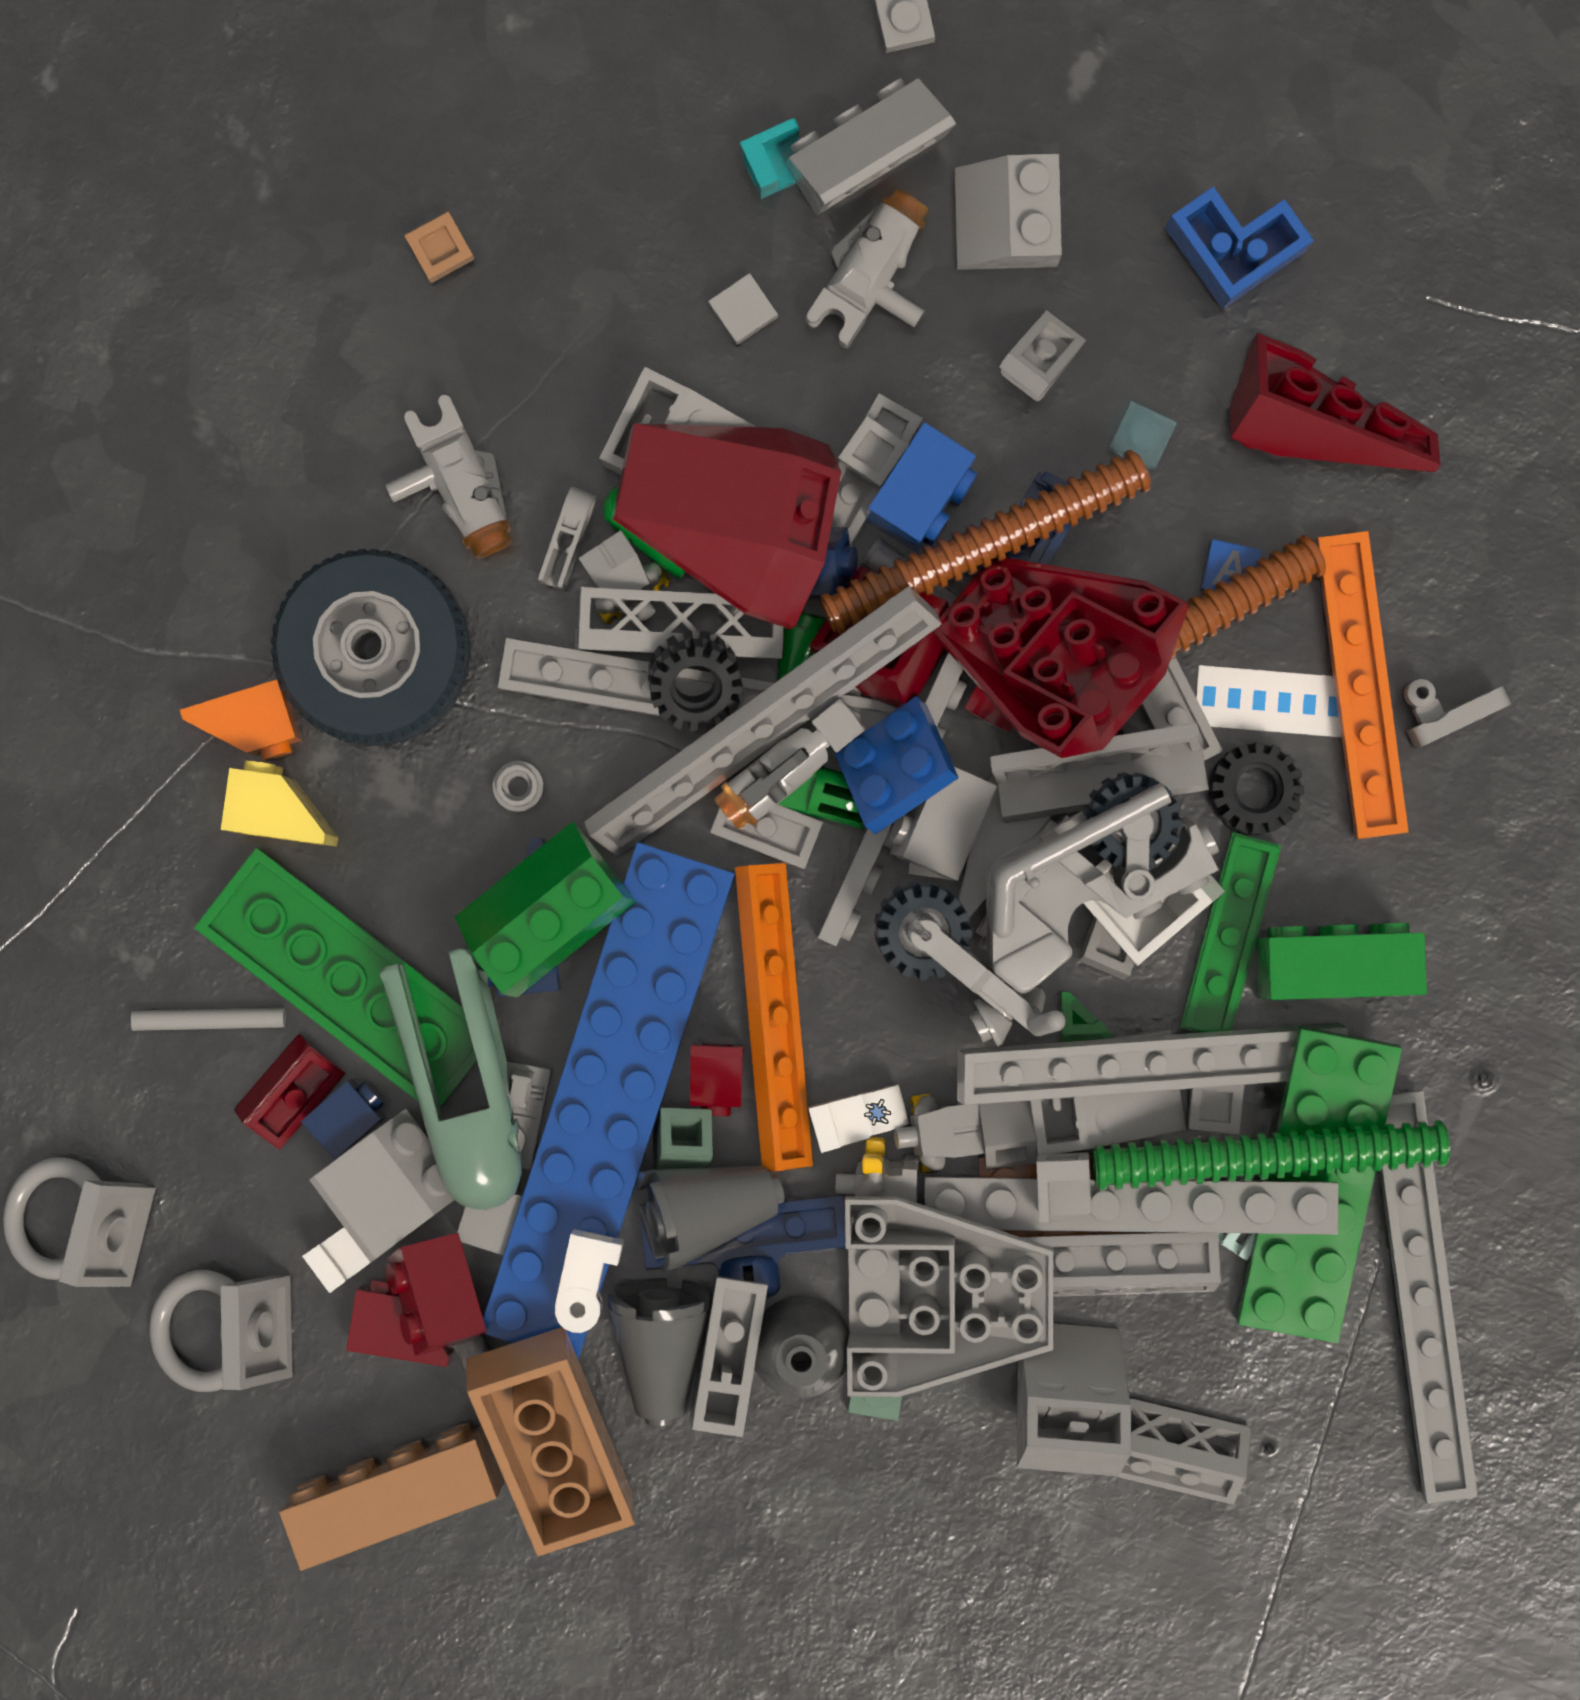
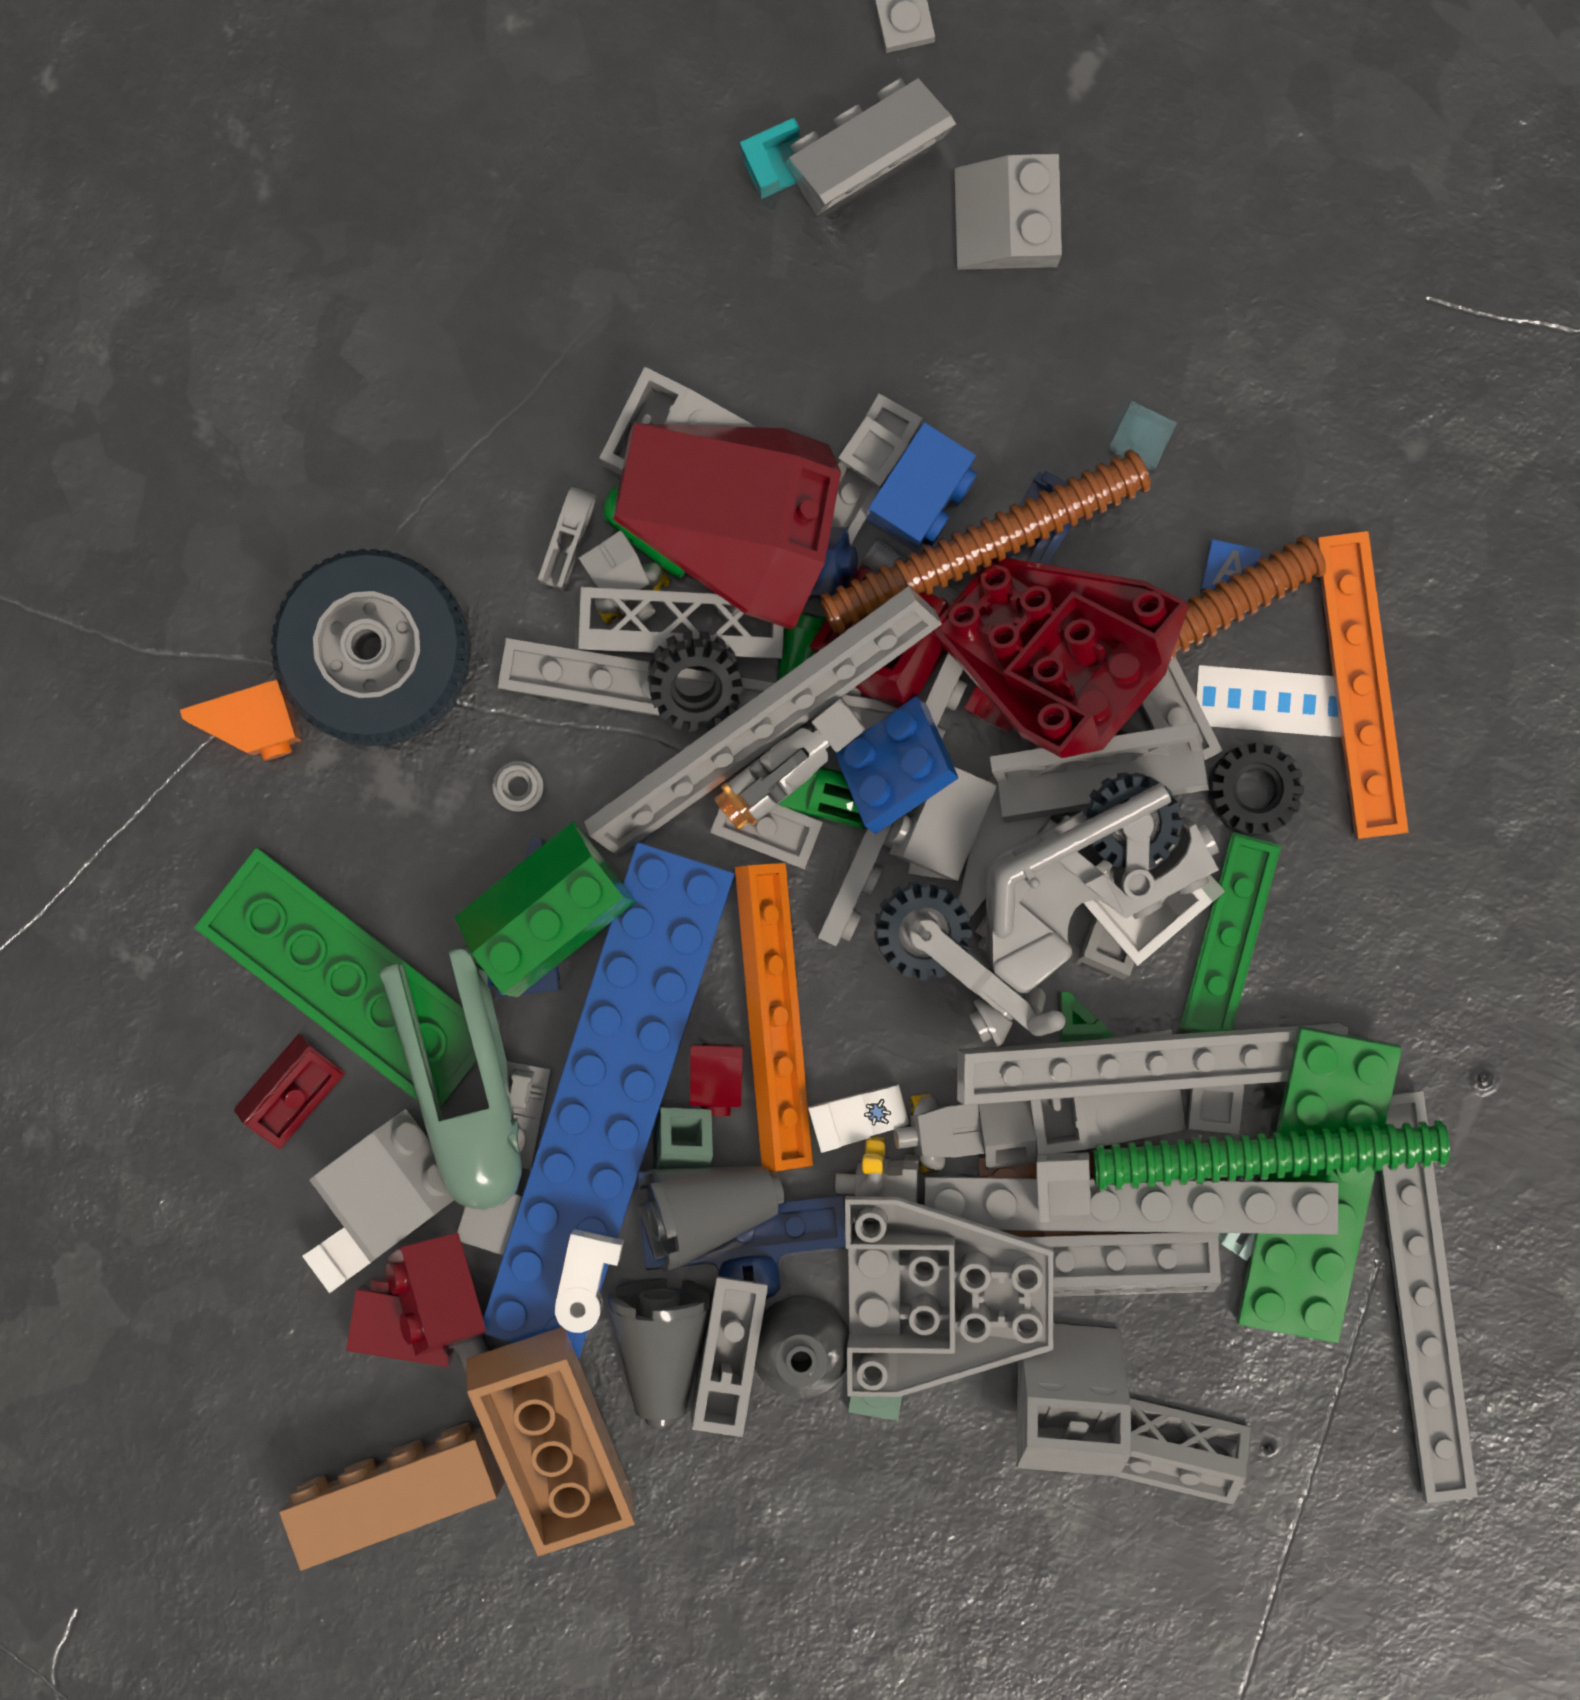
light grey tile [3,1157,156,1287] -> none
light grey bar [131,1007,286,1031] -> none
light grey tile [149,1270,293,1392] -> none
light yellow slope [221,760,338,847] -> none
dark blue brick [301,1079,386,1160] -> none
light grey piece [385,394,512,559] -> none
medium nougat plate [405,211,474,283] -> none
light grey tile [708,273,778,345] -> none
light grey piece [805,189,929,349] -> none
light grey slope [999,310,1086,401] -> none
blue brick [1165,186,1314,310] -> none
dark red wedge [1230,333,1441,472] -> none
green brick [1255,923,1427,1000] -> none
light grey piece [1404,679,1511,749] -> none

